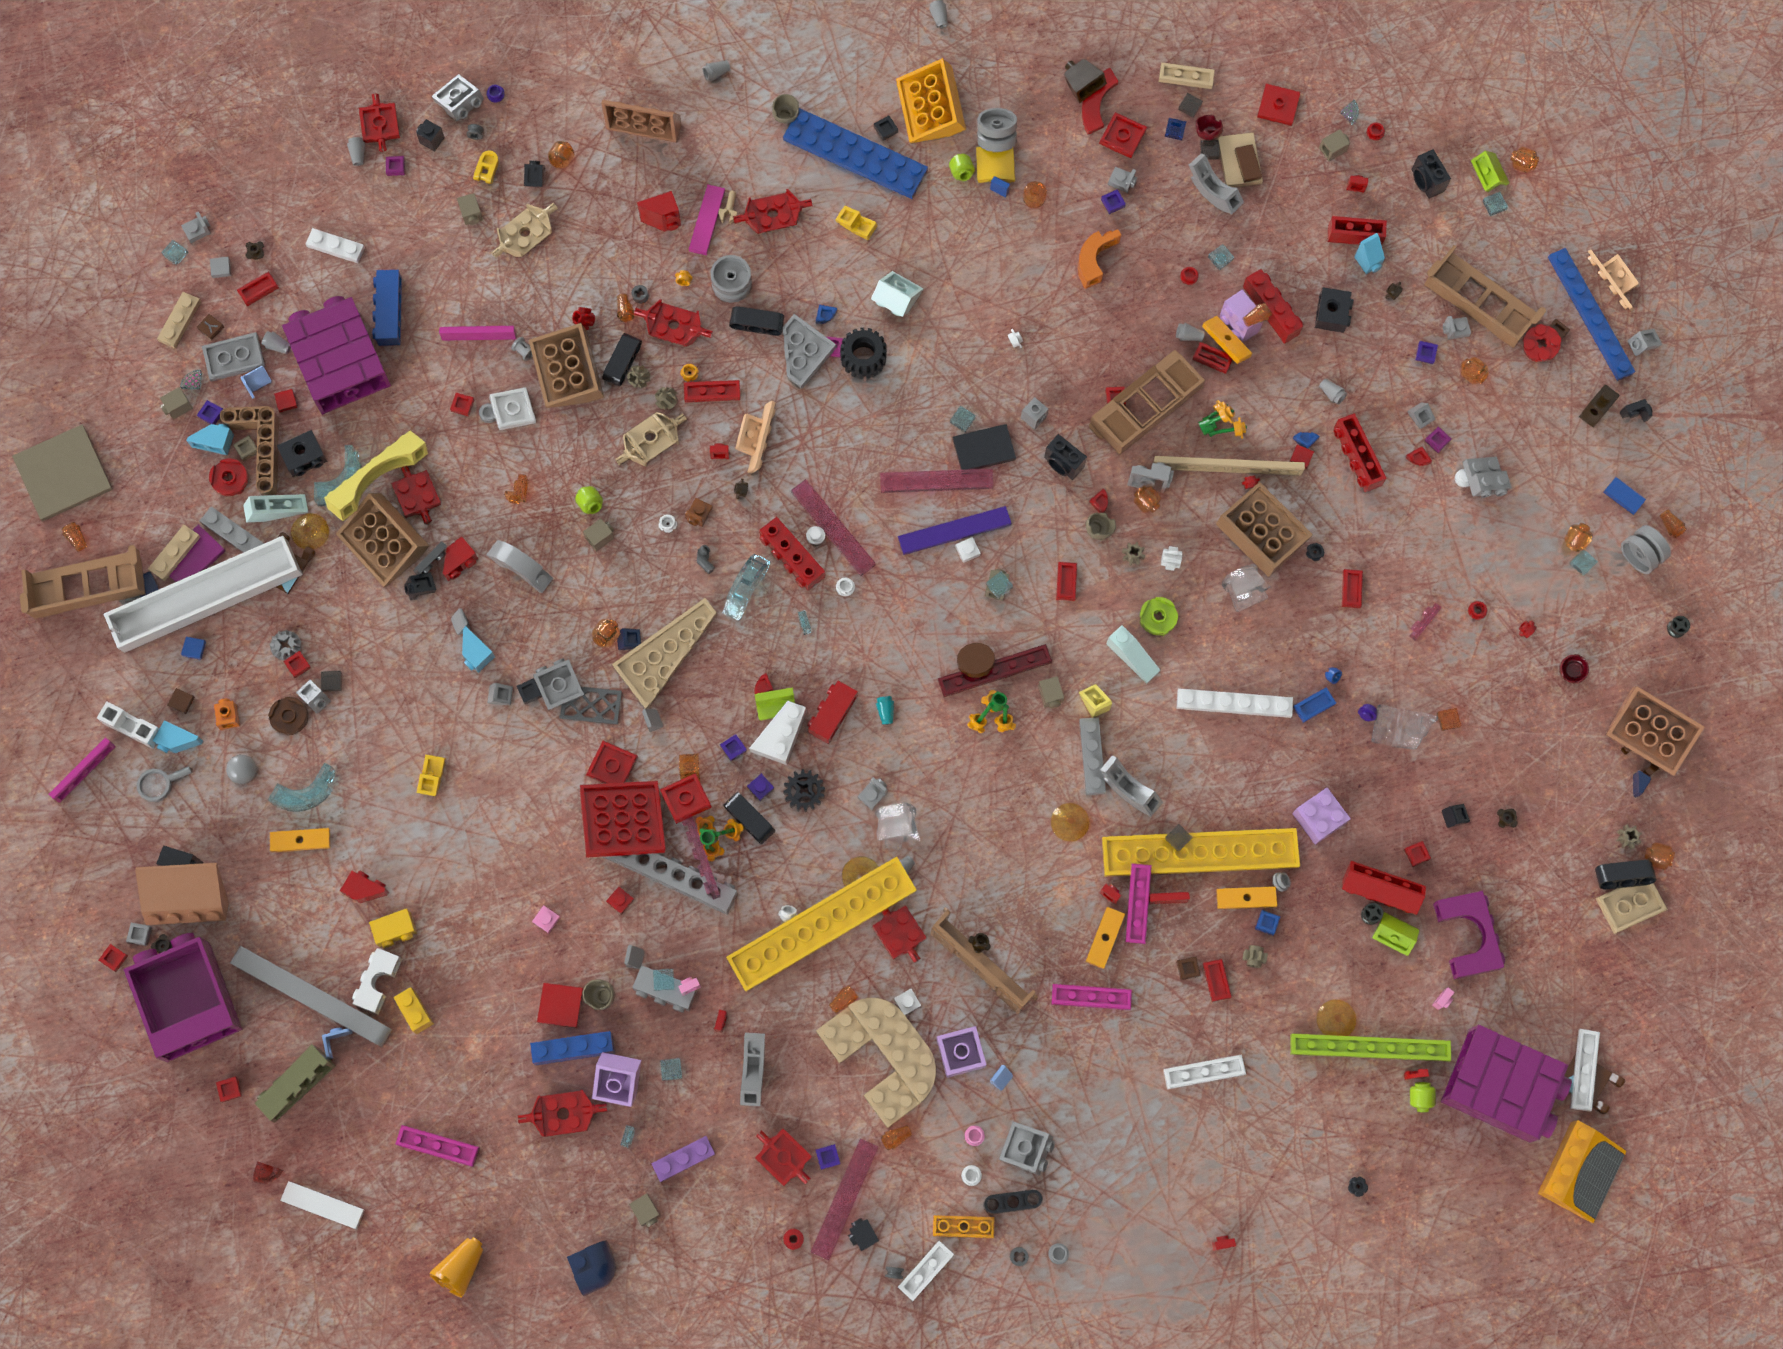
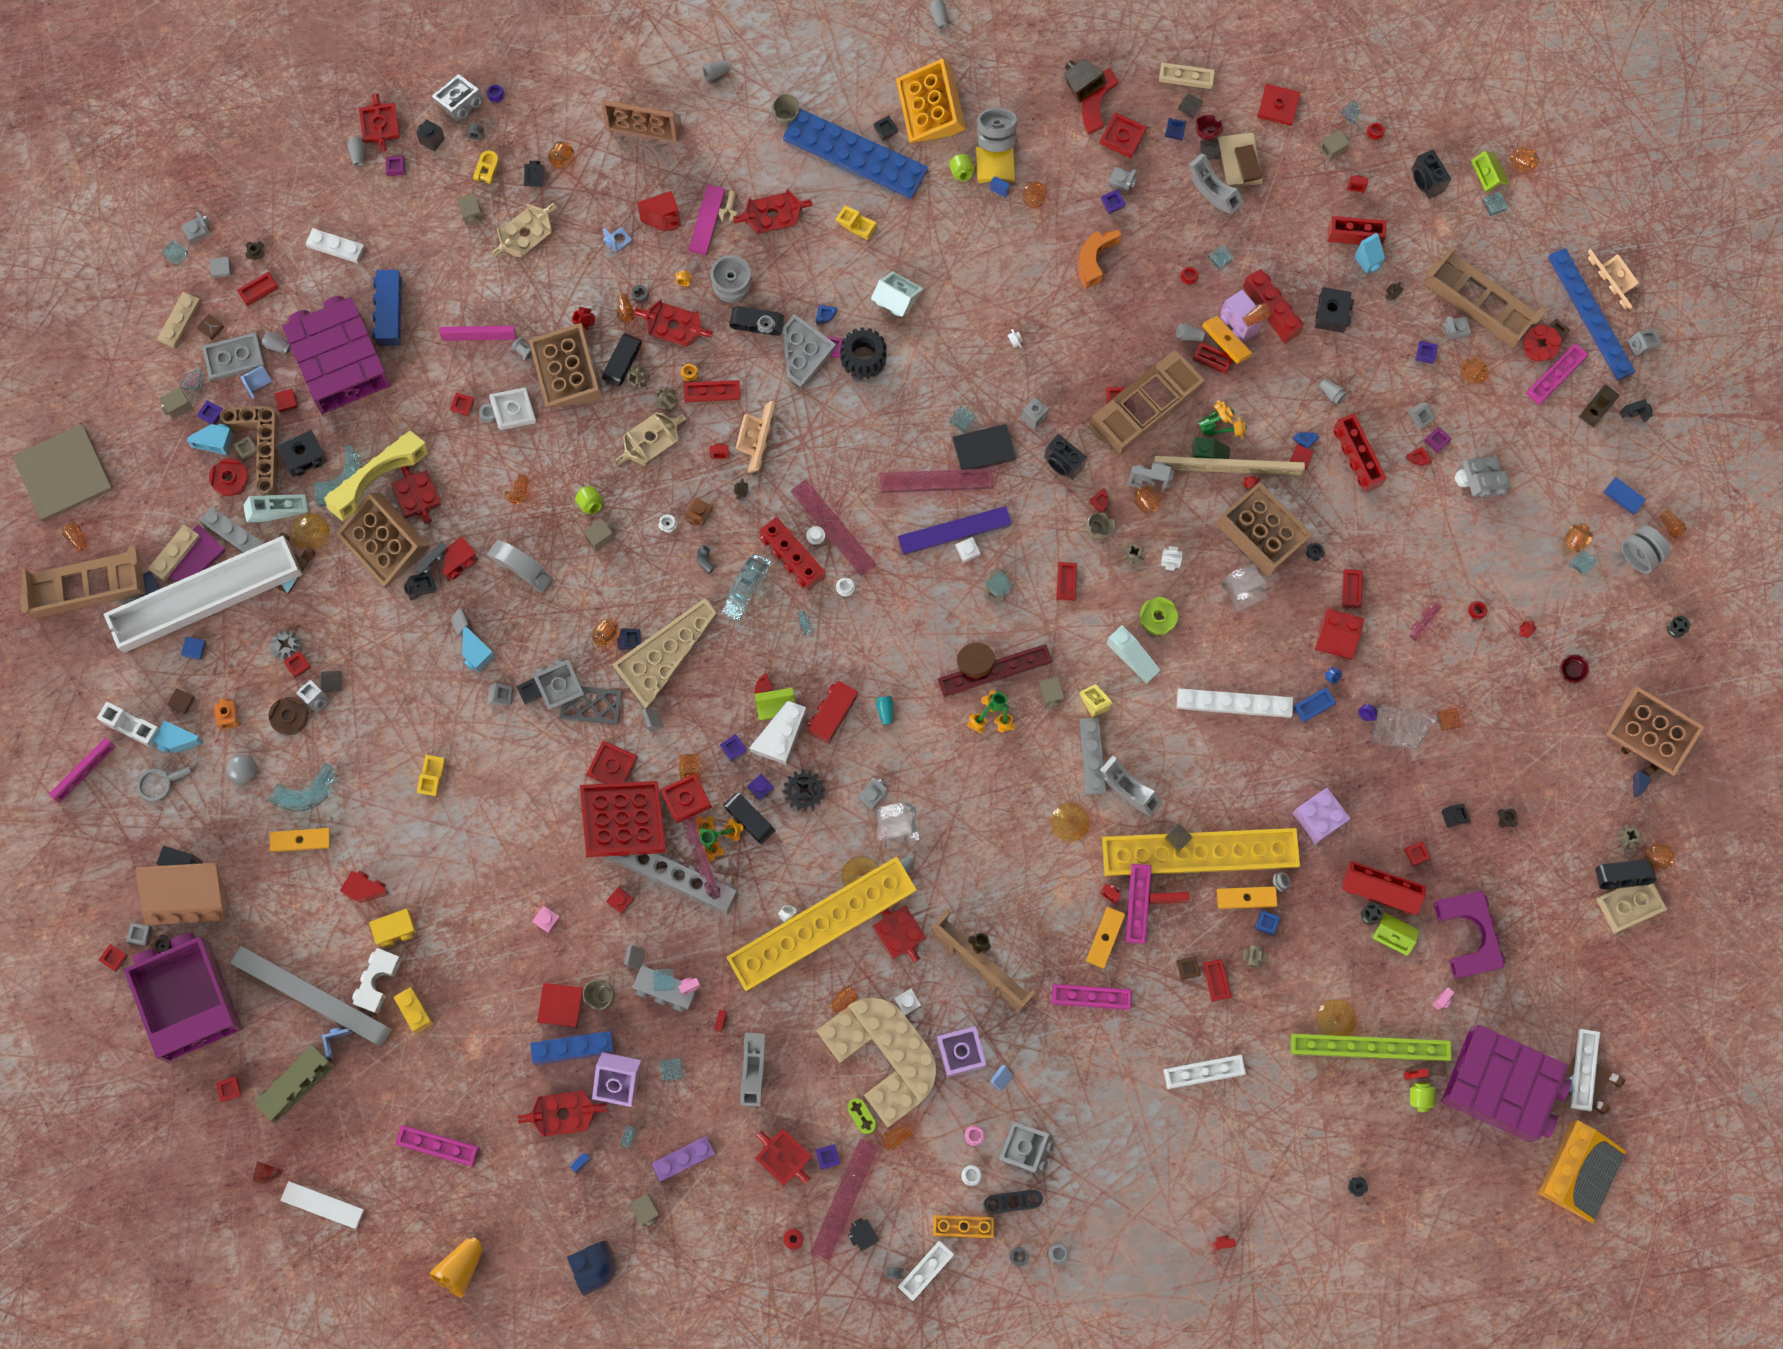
none -> blue tile [570,1153,591,1173]
none -> light blue bracket [603,227,632,252]
none -> light grey plate [757,315,775,333]
none -> lime beam [847,1098,876,1135]
none -> dark green slope [1192,437,1230,459]
none -> red slope [1315,608,1365,660]
none -> dark pink tile [1525,343,1589,405]

